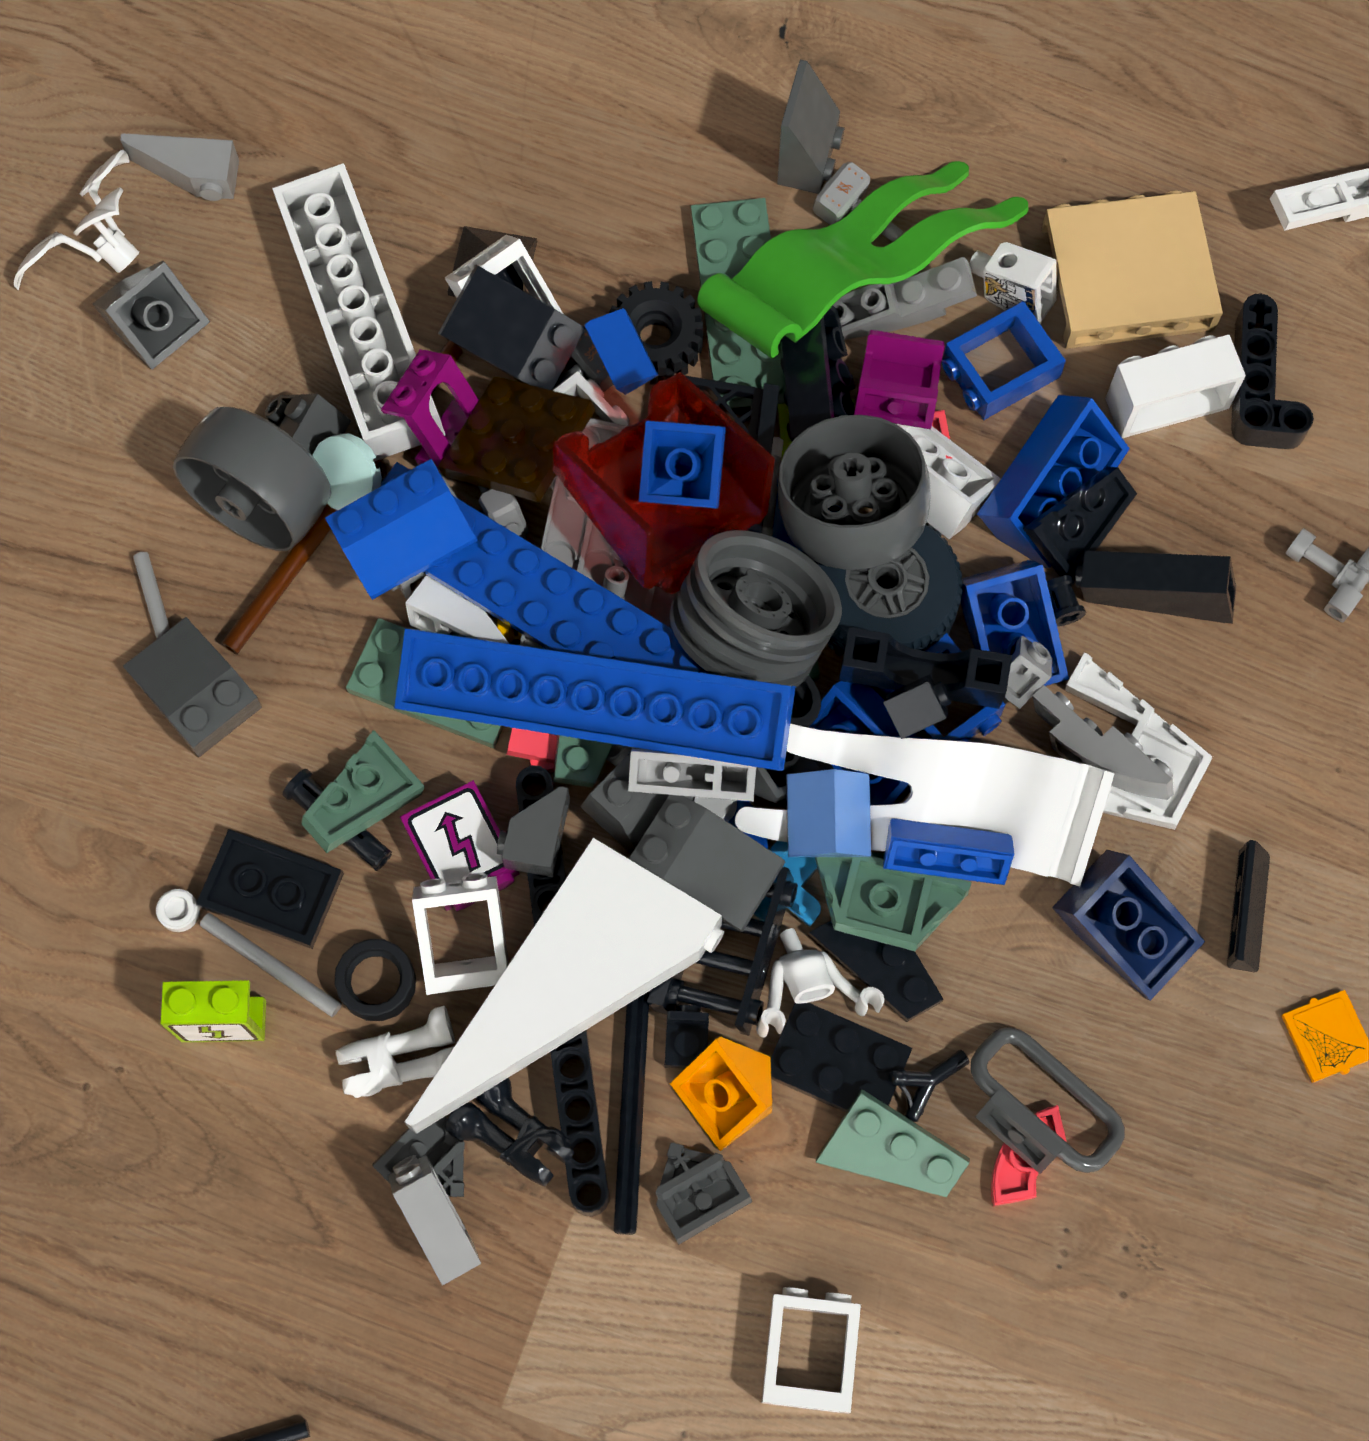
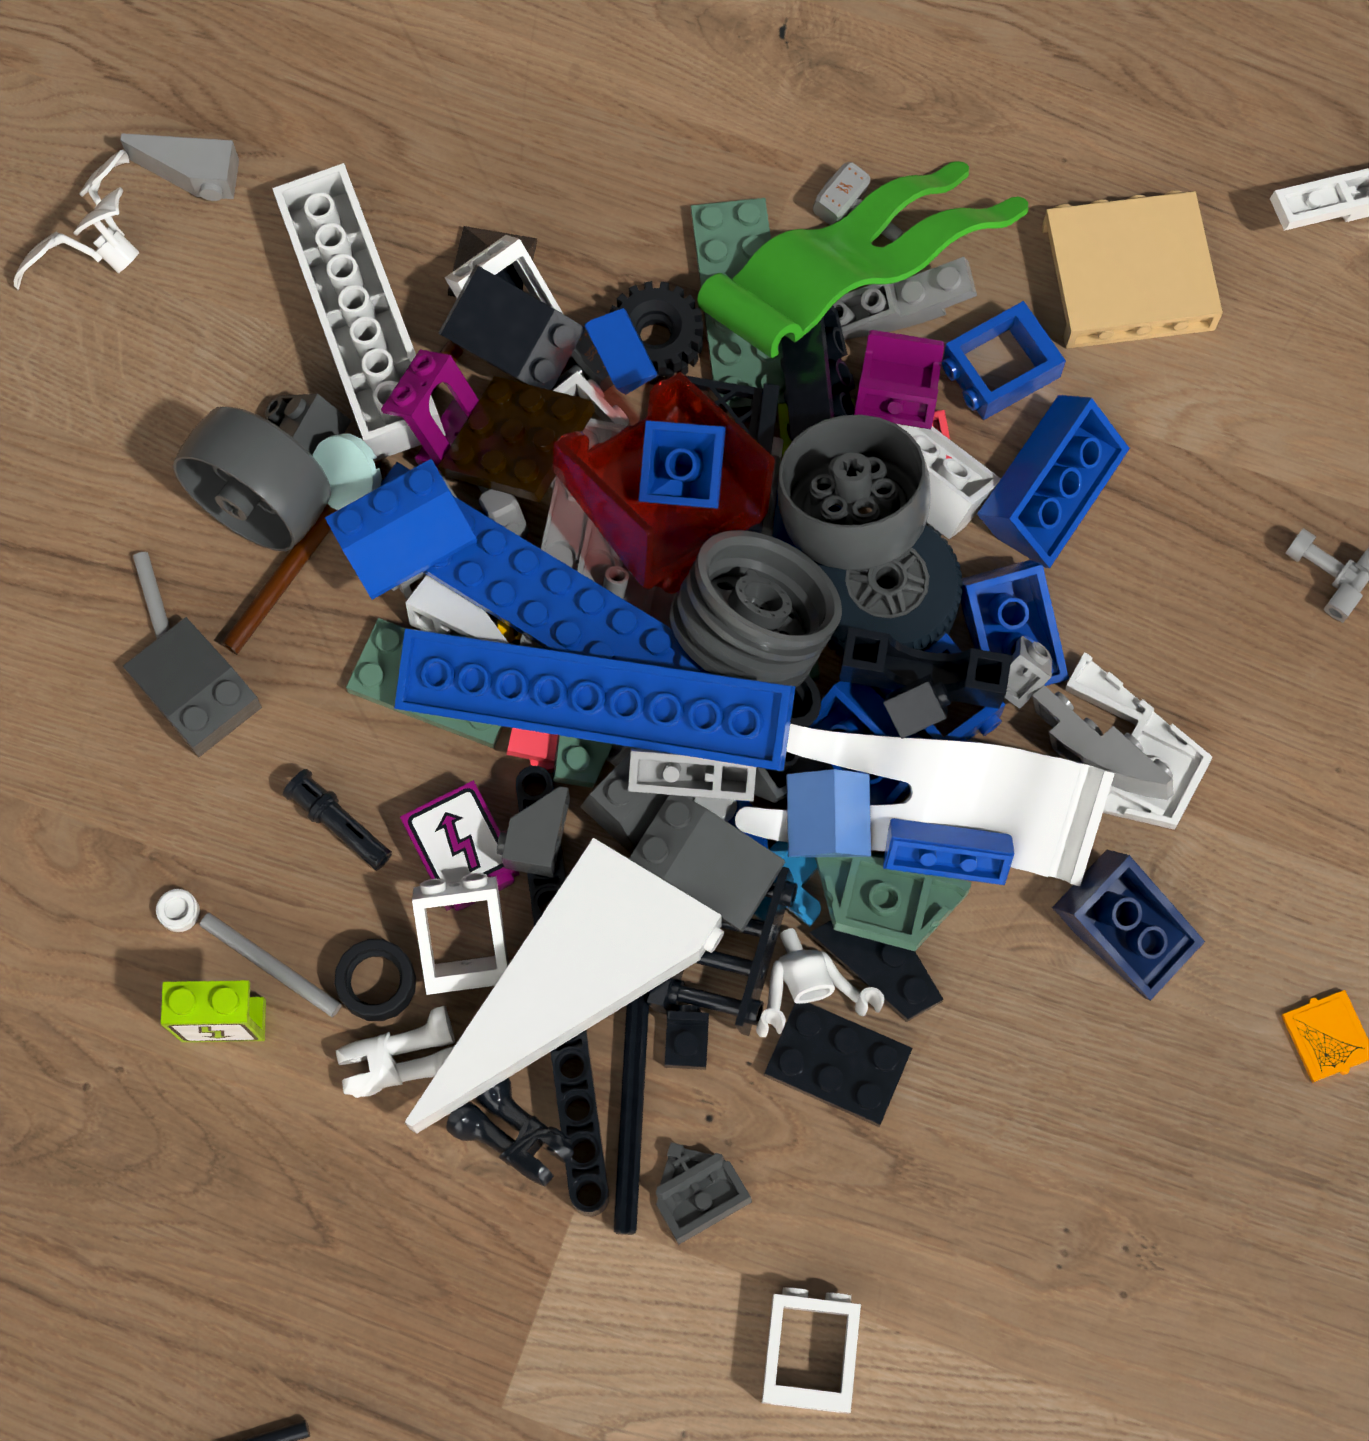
dark grey slope [92,261,210,370] -> none
black plate [196,829,344,949] -> none
sand green wing [301,730,424,853] -> none
dark grey slope [372,1117,465,1197] -> none
light grey window [388,1155,481,1286] -> none
light orange slope [670,1037,772,1151] -> none
dark grey slope [777,59,845,194] -> none
sand green wing [816,1089,970,1197] -> none
black piece [889,1050,970,1122] -> none
white torso [969,242,1057,324] -> none
dark grey bar [970,1027,1125,1174] -> none
coral tile [991,1105,1067,1207] -> none
black wing [1023,466,1137,580] -> none
black bush [1047,575,1086,627] -> none
black slope [1075,551,1236,624] -> none
white piece [1105,335,1246,438] -> none
black slope [1227,840,1270,972] -> none
black beam [1231,293,1314,449] -> none

